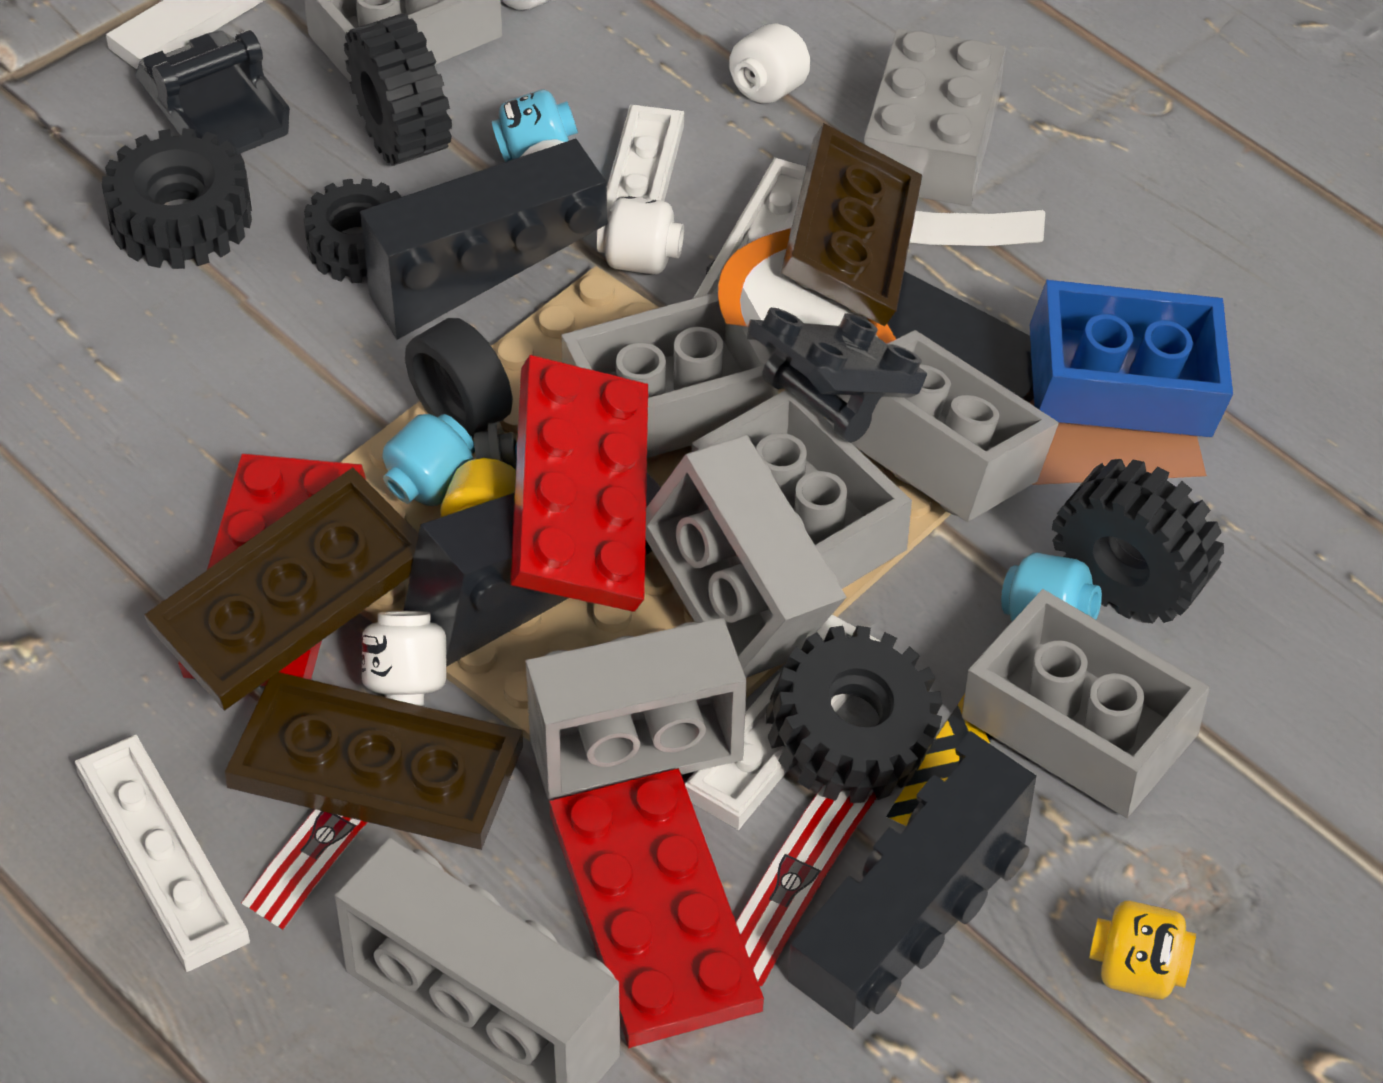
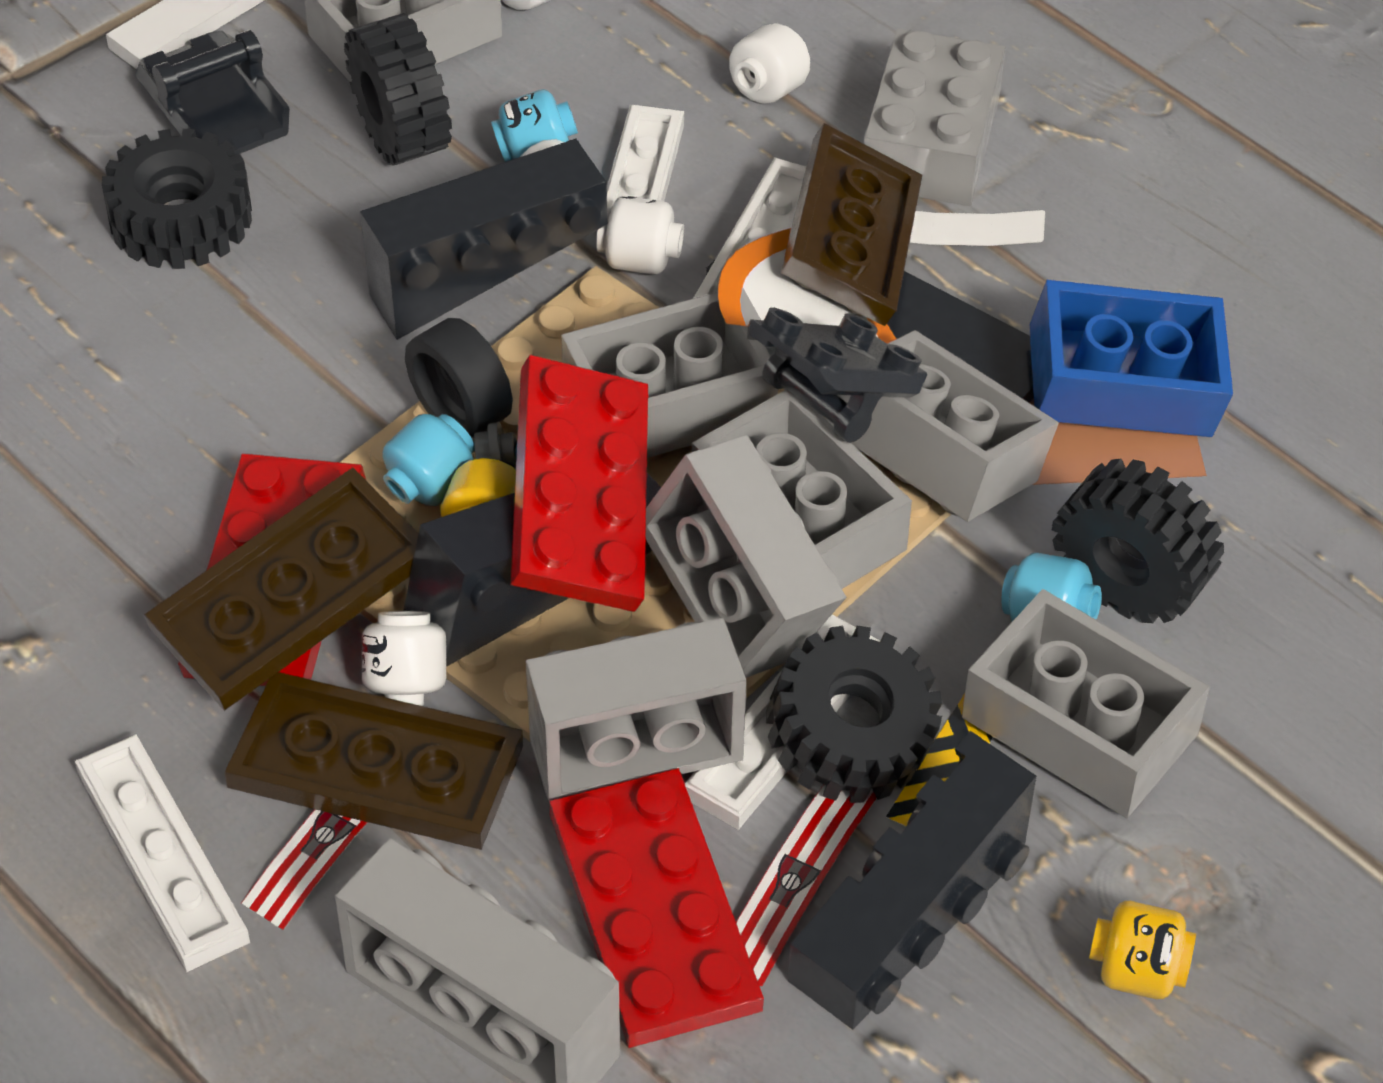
black tyre [304,178,401,283] -> none

